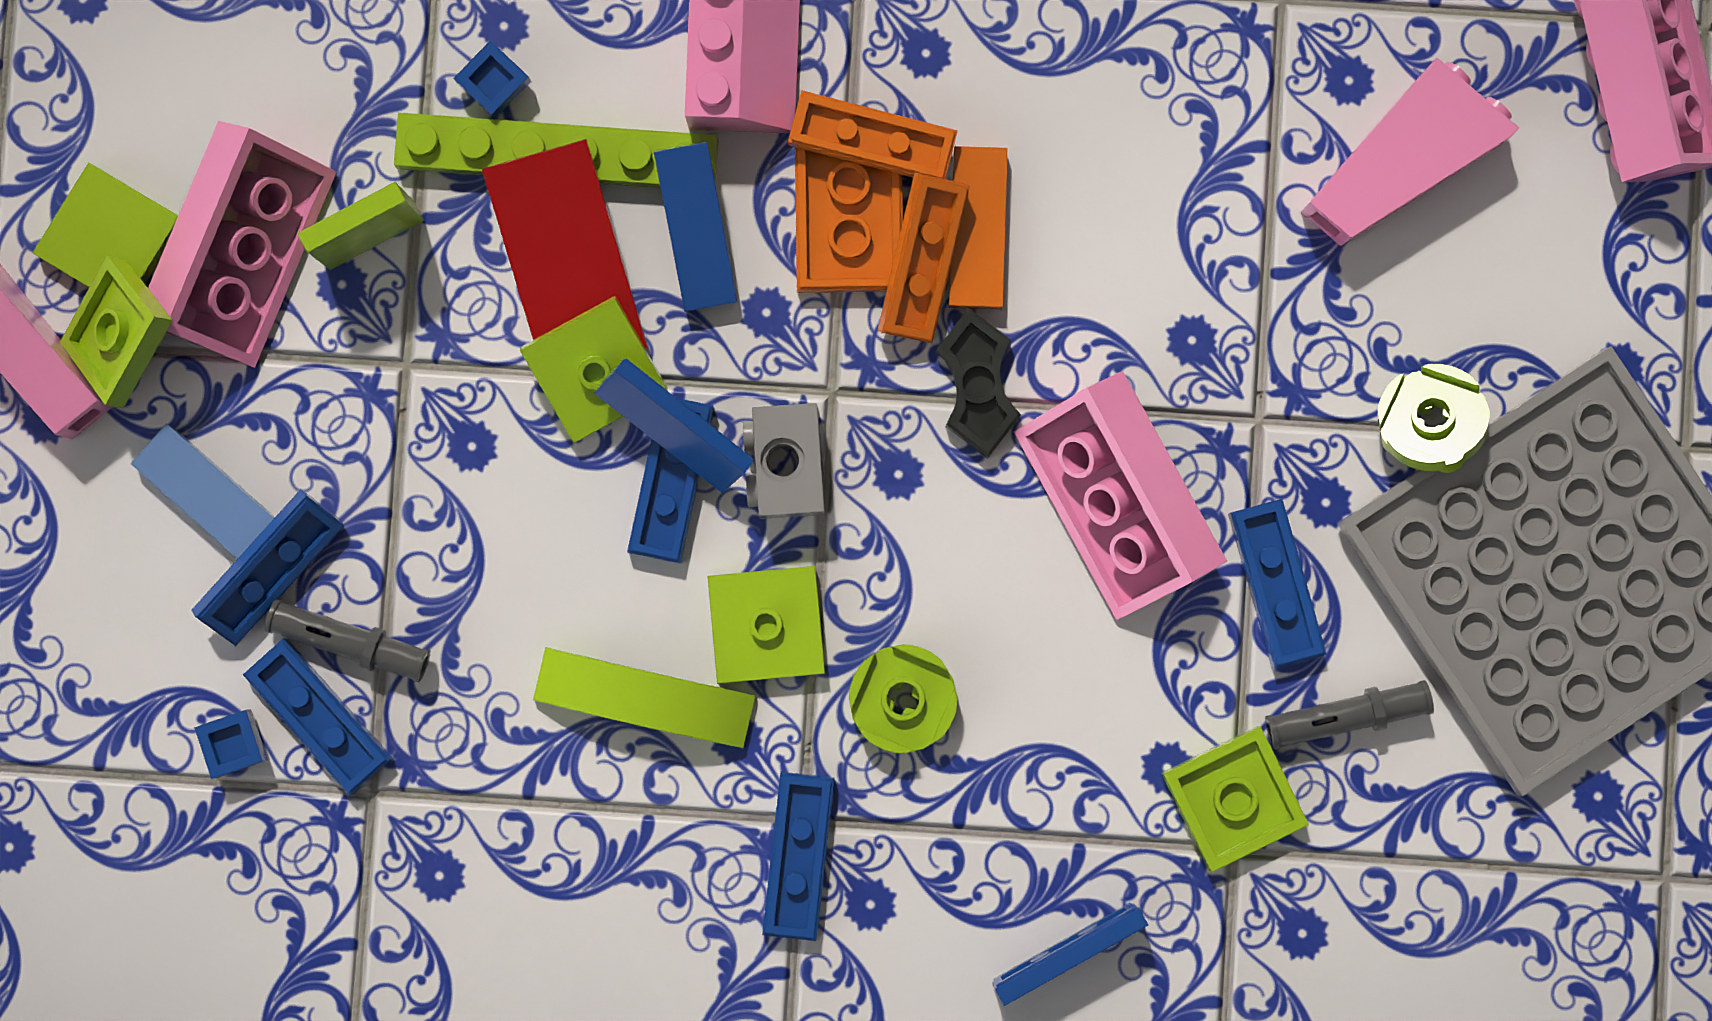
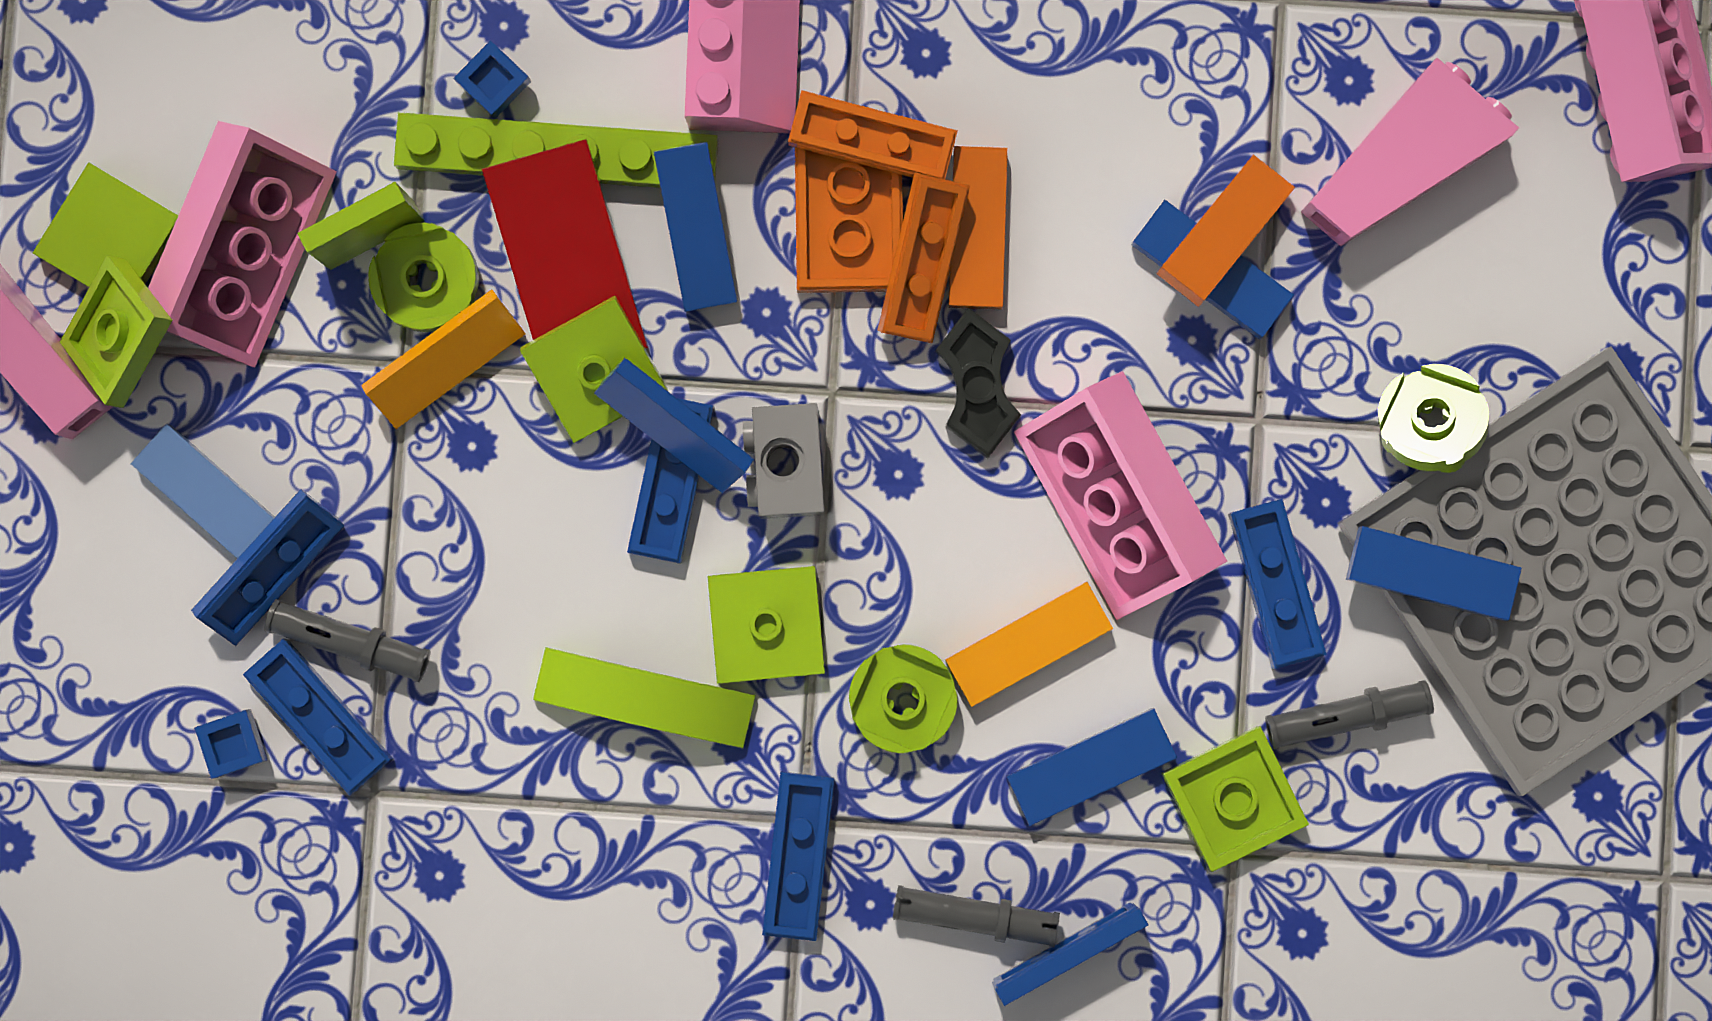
none -> light orange tile [361,289,526,429]
none -> lime plate [368,223,479,332]
none -> dark grey pin [893,885,1060,948]
none -> light orange tile [945,582,1113,707]
none -> blue tile [1006,708,1177,826]
none -> blue tile [1131,199,1294,340]
none -> orange tile [1156,154,1295,307]
none -> blue tile [1345,526,1522,621]

